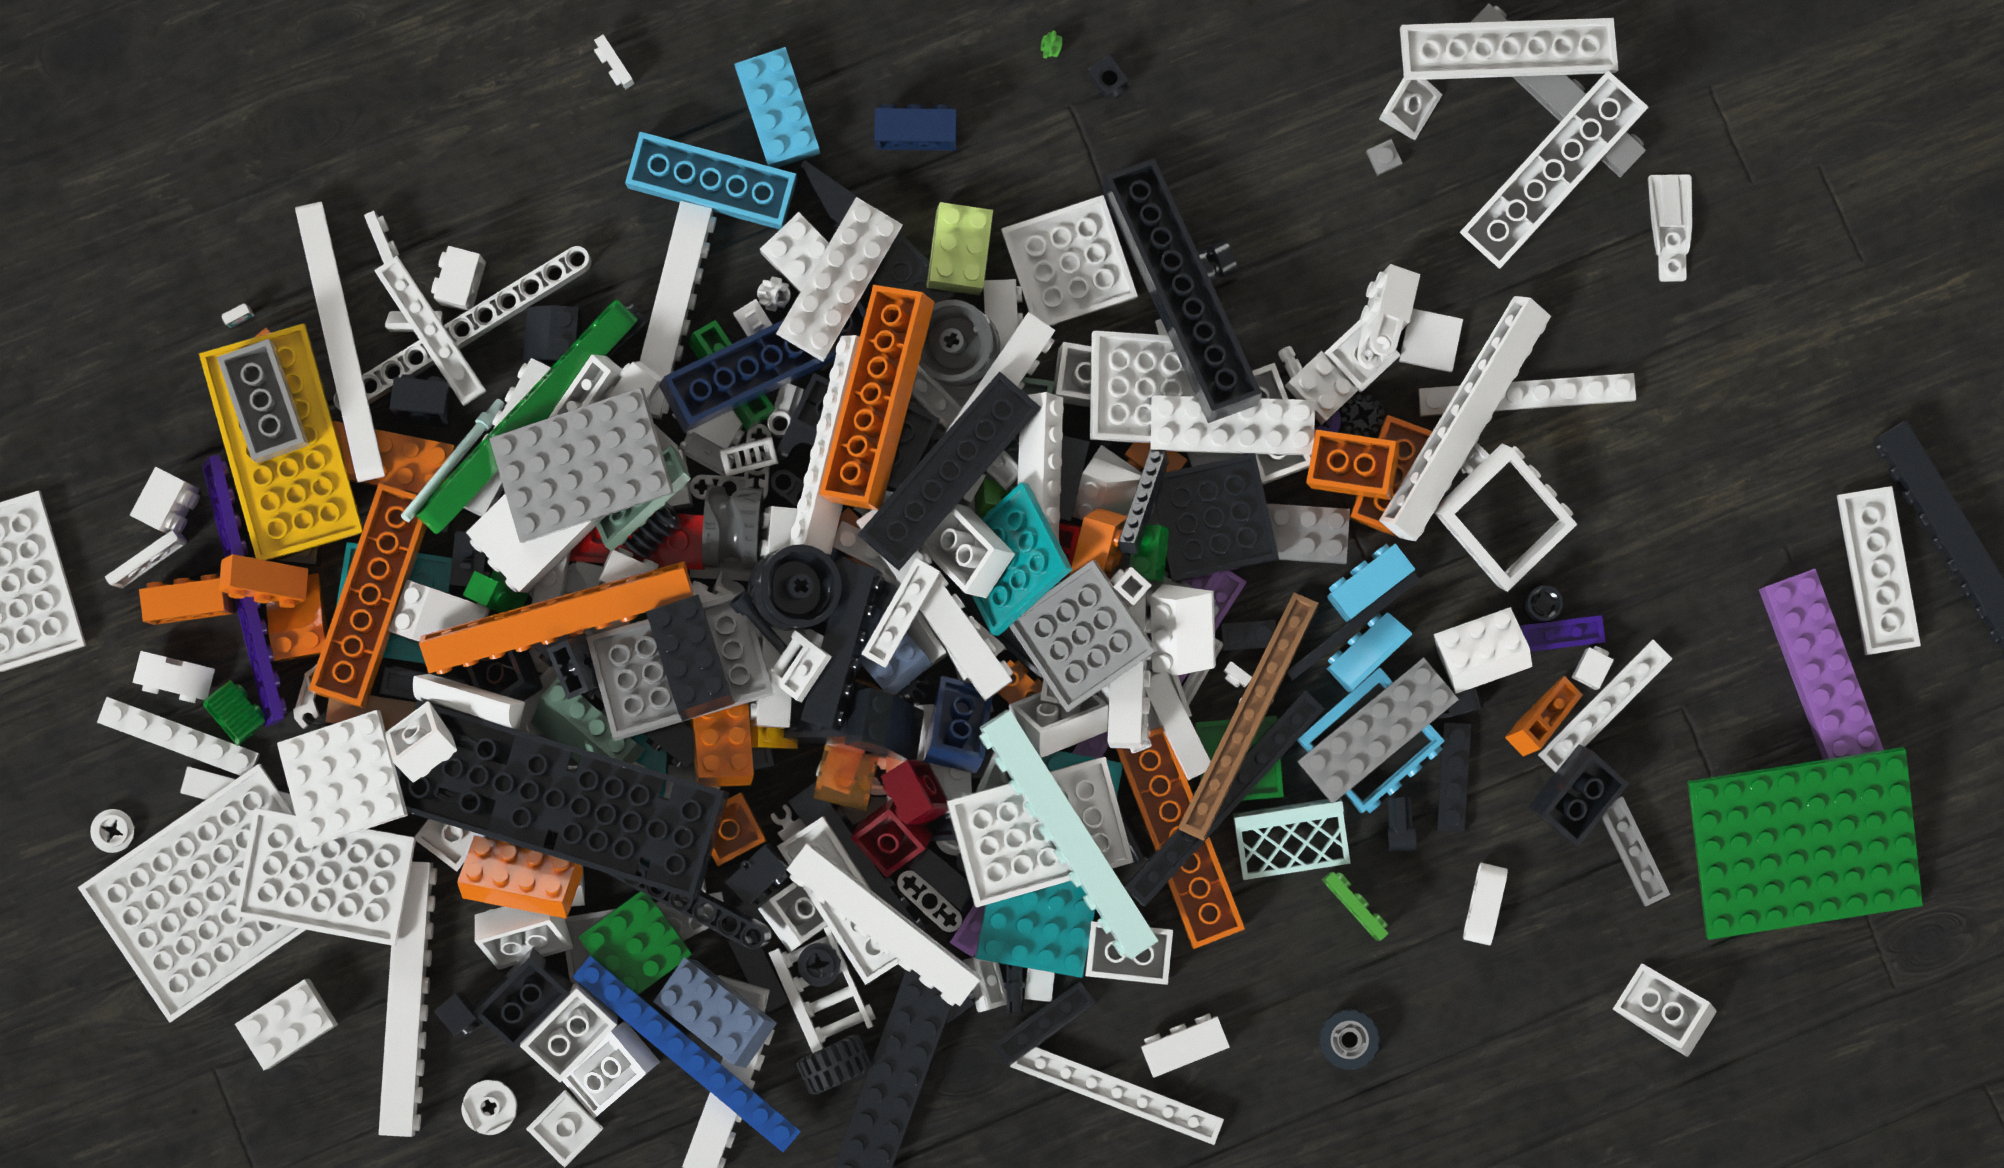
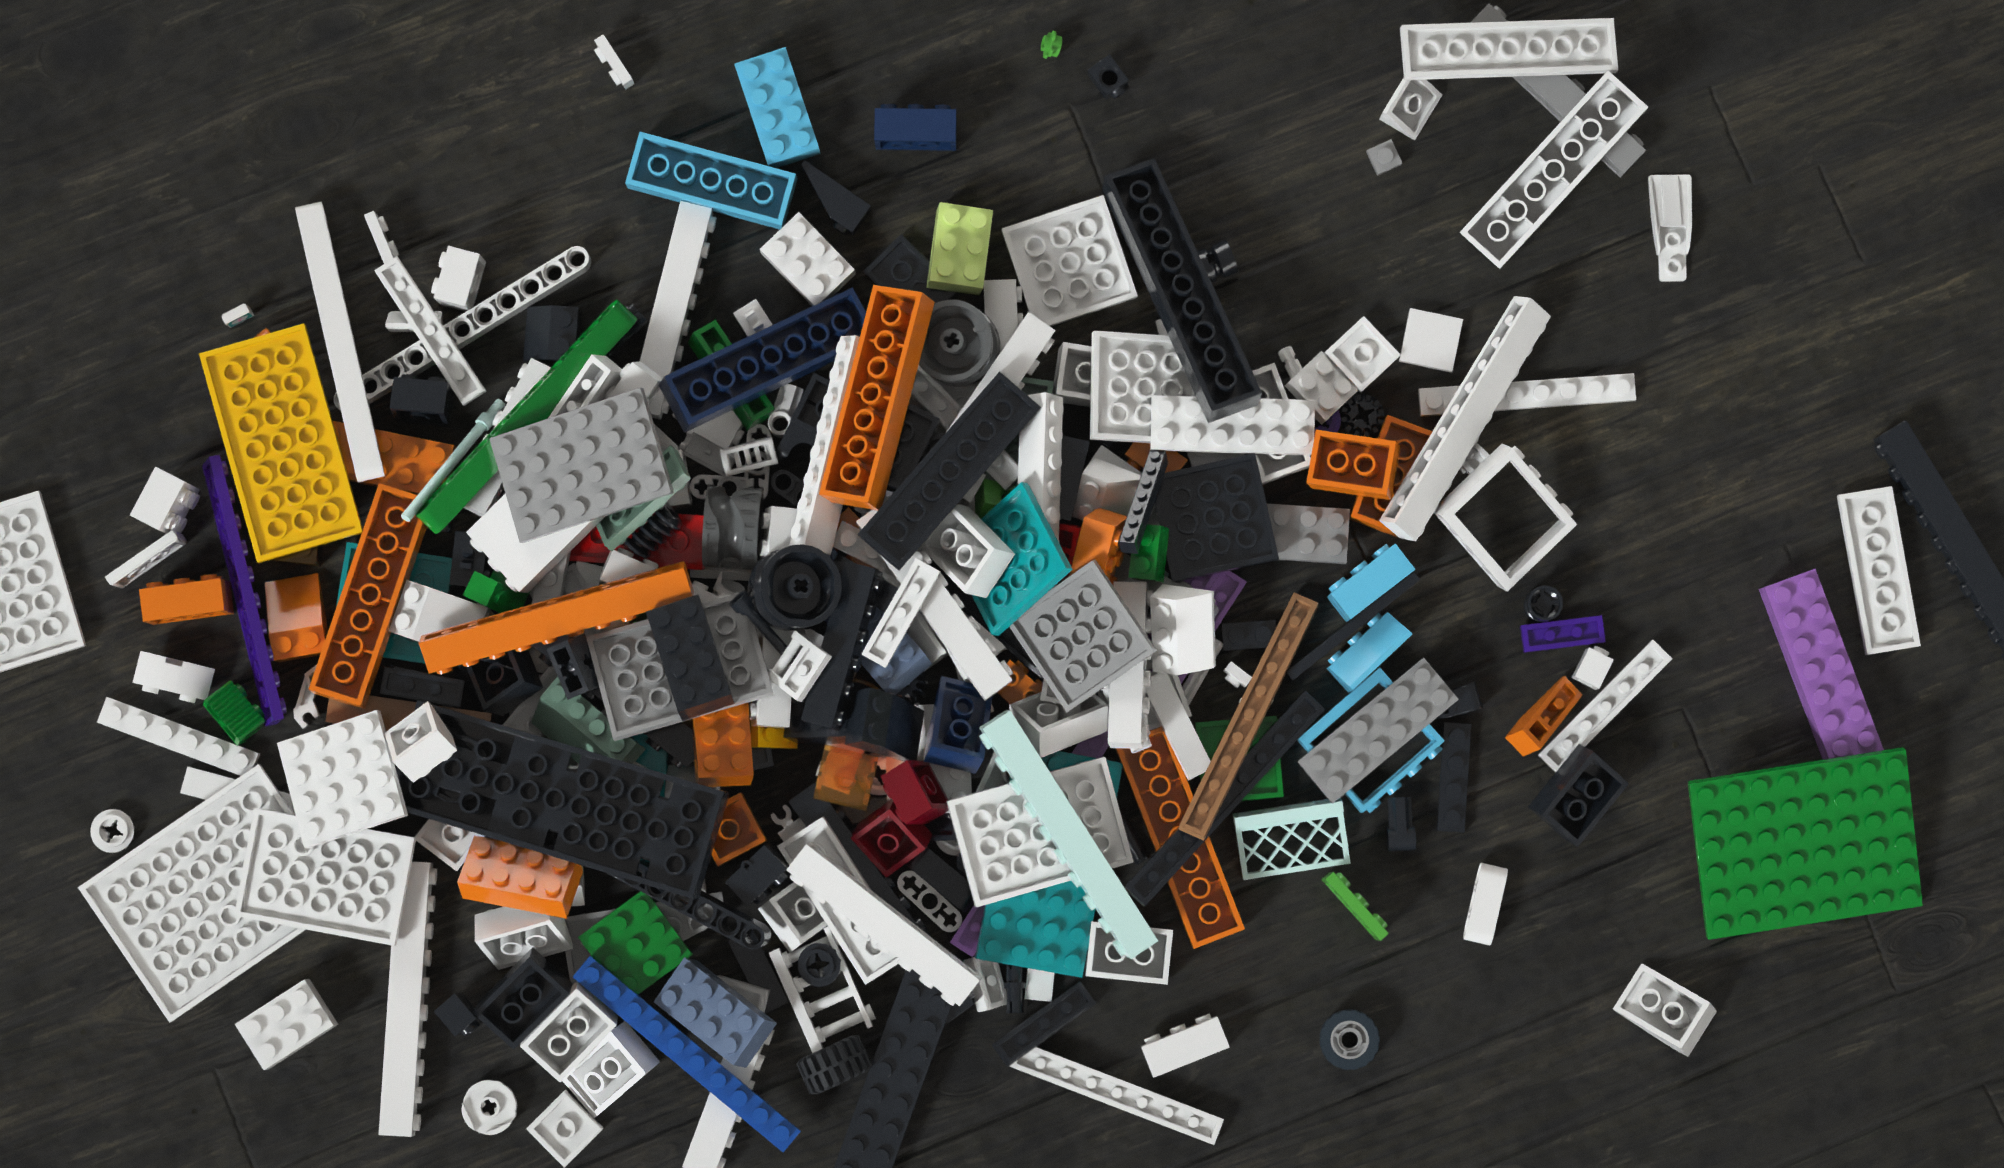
light grey brick [217,339,309,463] -> none
orange brick [219,554,308,608] -> none
white brick [413,674,525,729] -> none
white gear [757,276,790,312] -> none
white plate [776,197,903,362] -> none
white brick [1110,567,1152,608] -> none
white brick [1357,264,1420,370] -> none
white brick [1434,607,1532,694] -> none
light grey plate [1602,796,1670,906] -> none

